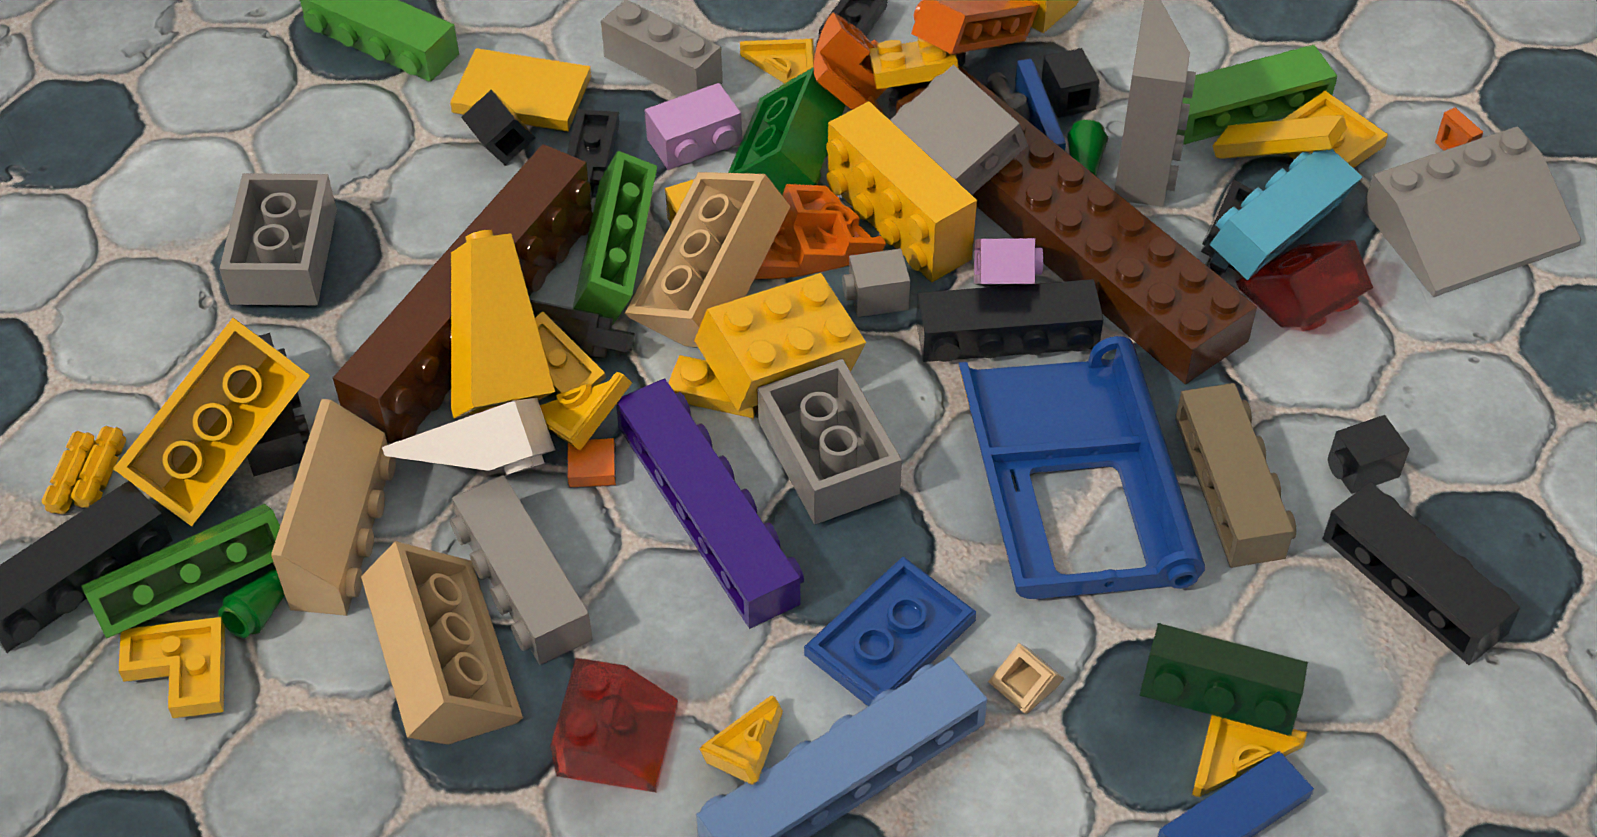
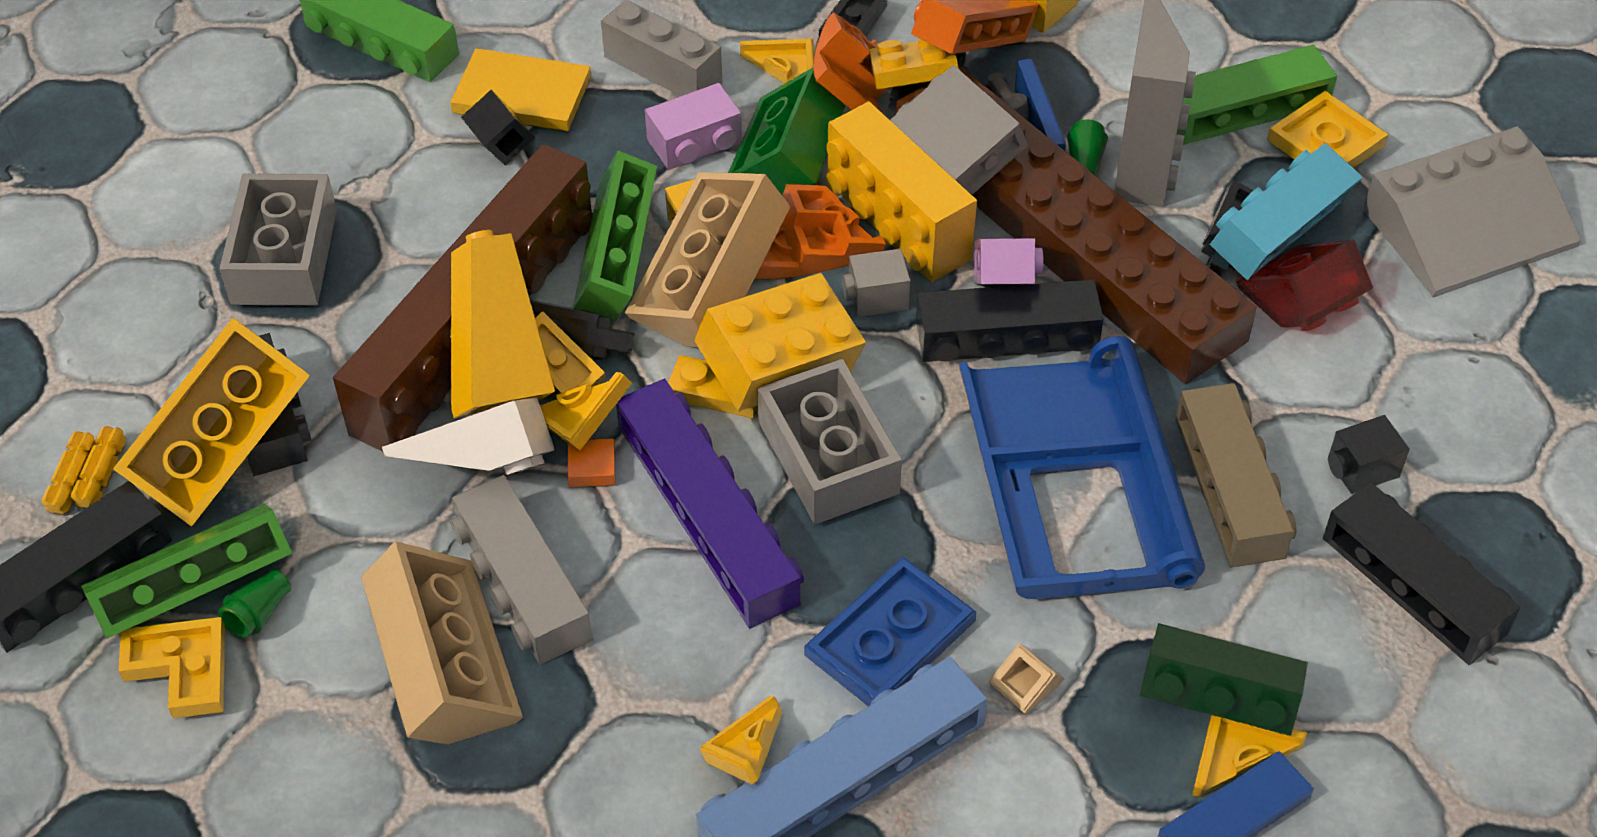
tan slope [271,399,396,616] -> none
clear red slope [550,658,678,793] -> none
black hinge [567,109,620,201] -> none
black brick [1041,48,1100,118] -> none
yellow tile [1212,115,1347,159] -> none
orange tile [1435,107,1484,151] -> none

